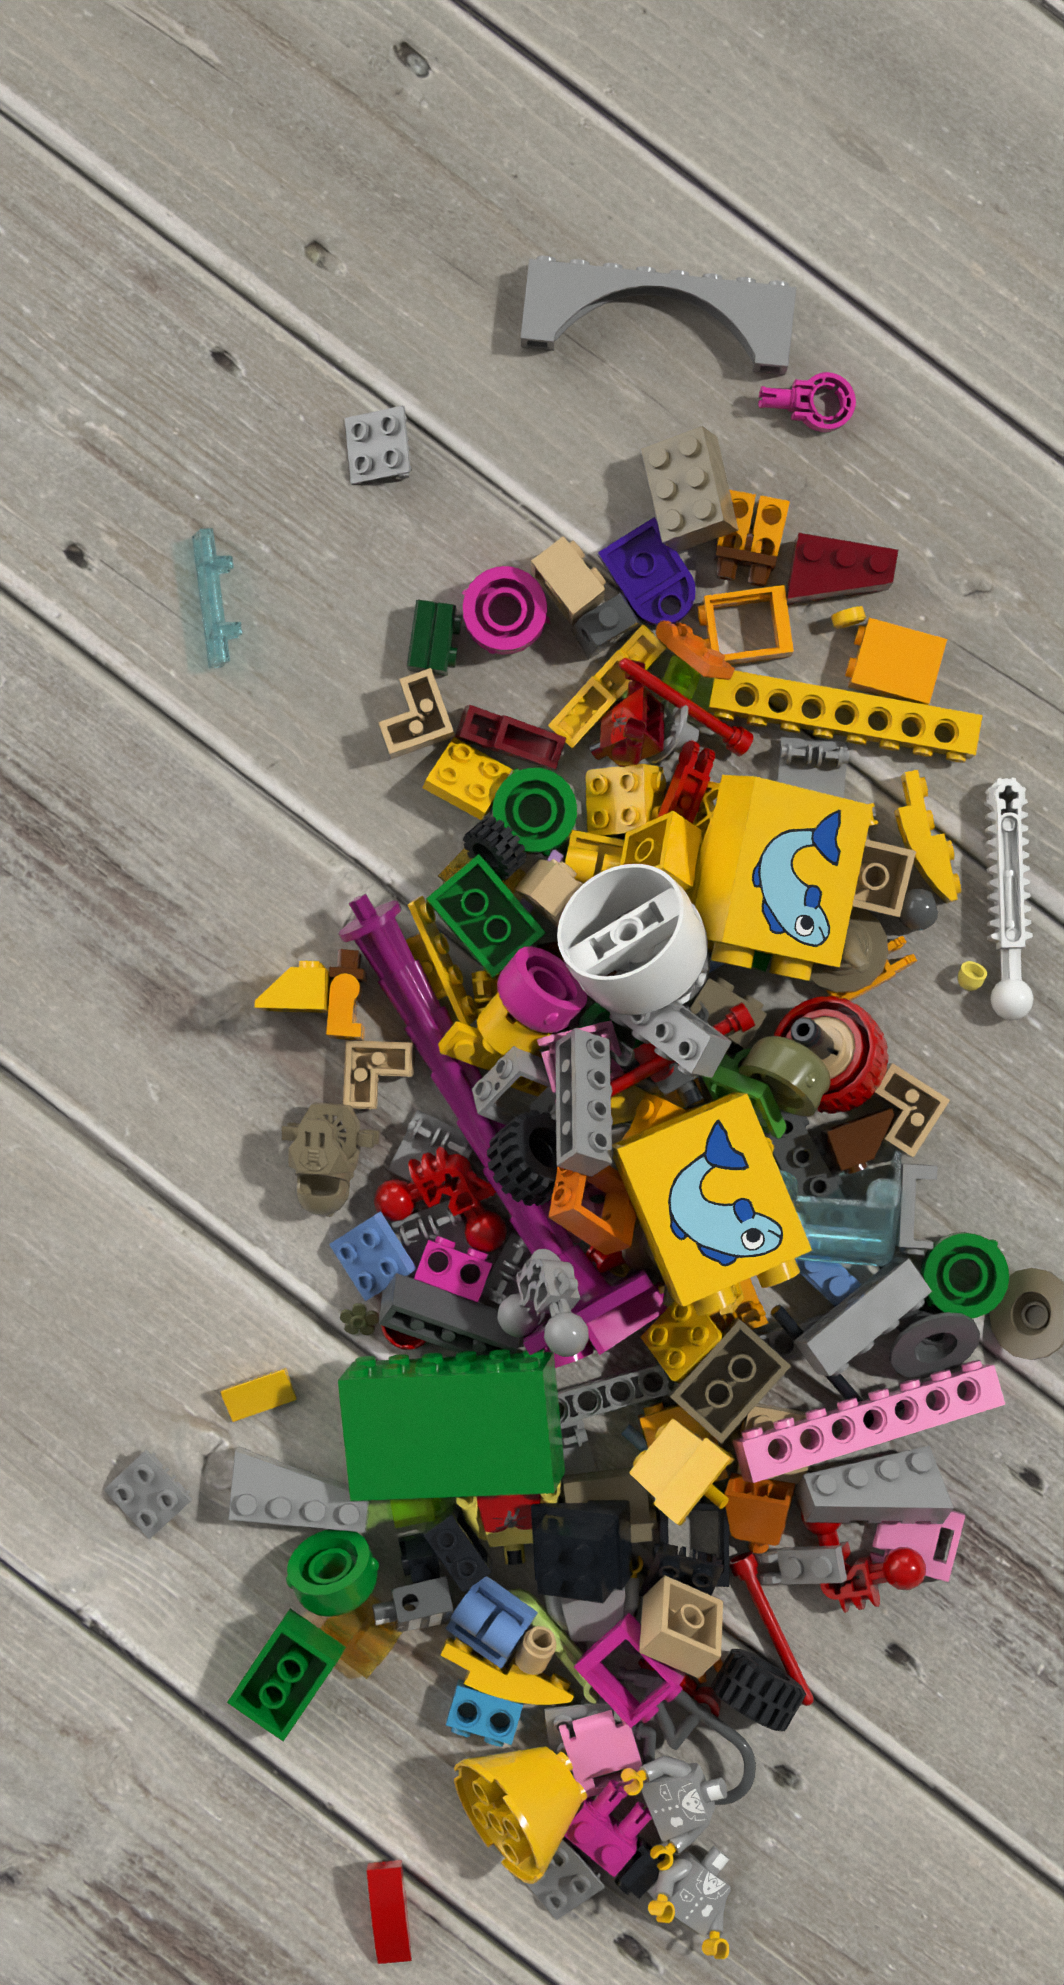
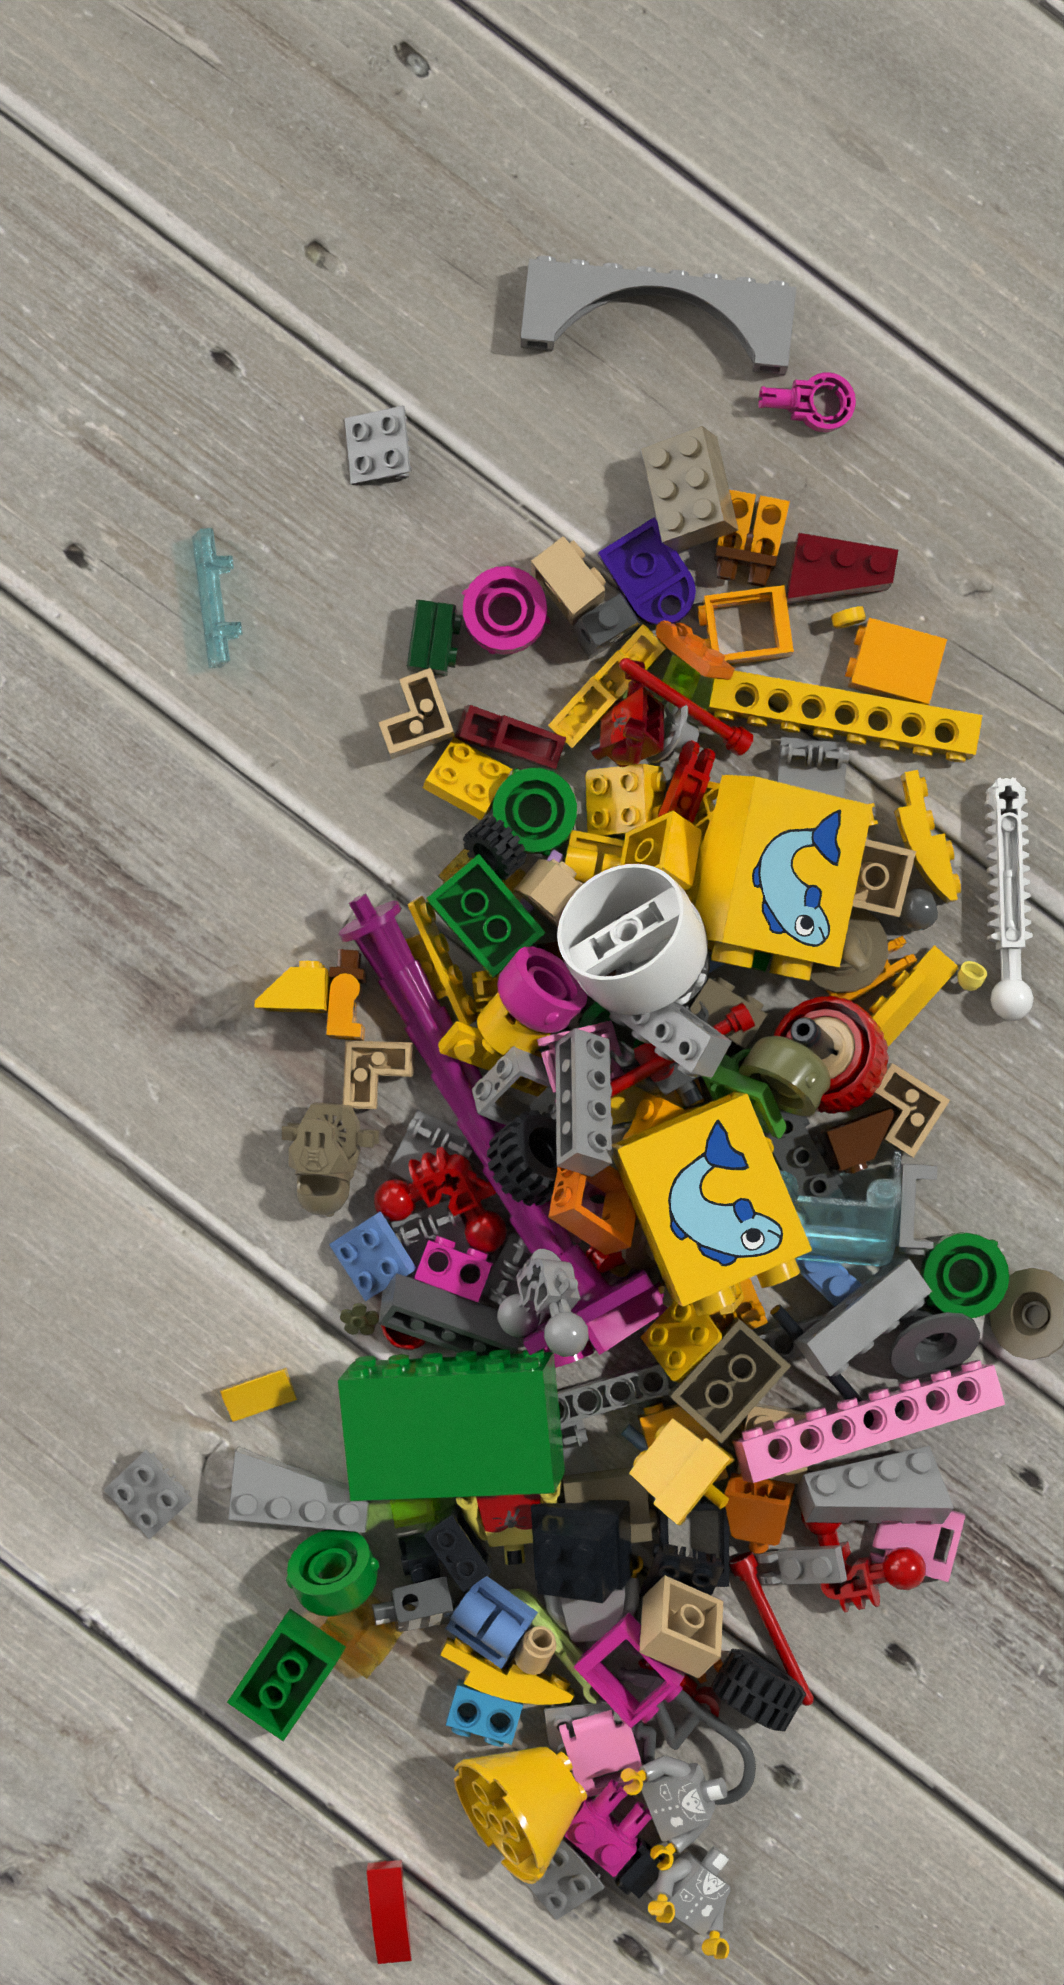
none -> yellow bracket [869,945,958,1047]

